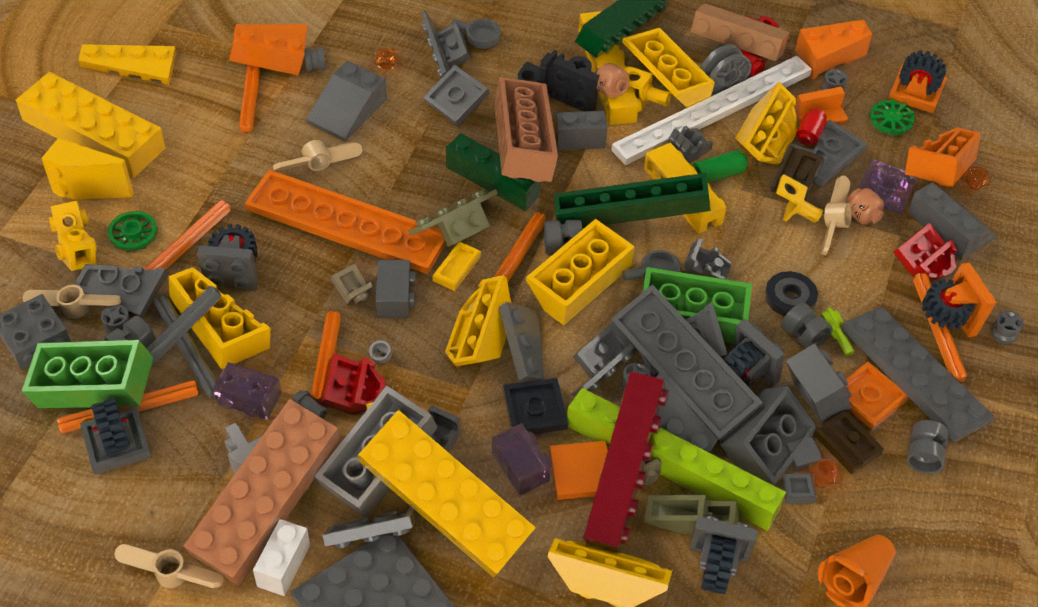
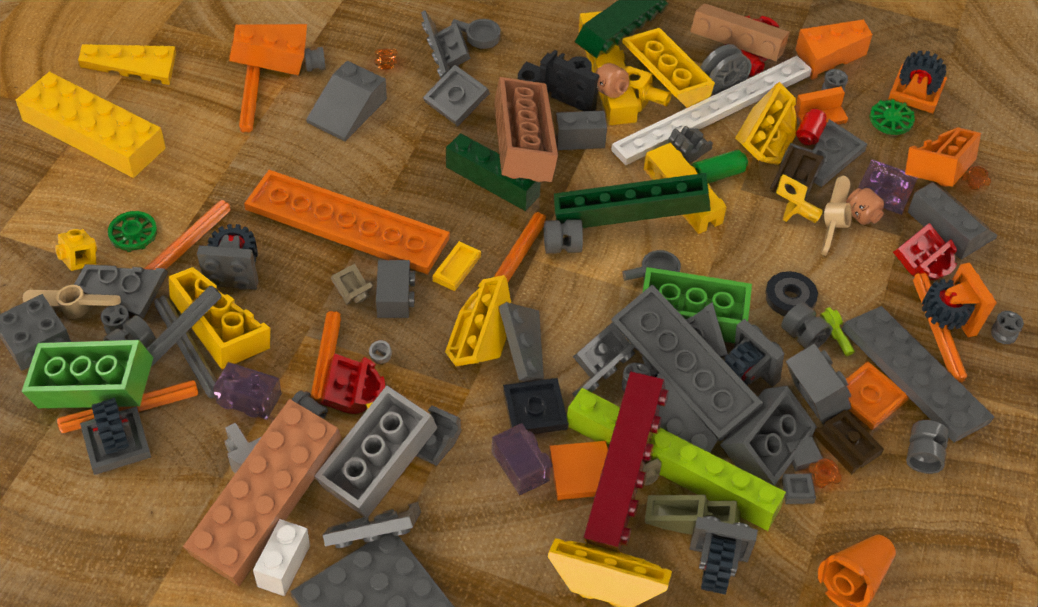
yellow slope [41,138,134,200] -> none
yellow brick [49,200,89,234] -> none
tan piece [115,544,224,588] -> none
tan piece [272,140,362,172] -> none
yellow brick [358,410,536,578] -> none
olive bracket [408,189,498,246] -> none
yellow slope [526,219,635,326] -> none
dark grey hand [684,238,731,280] -> none

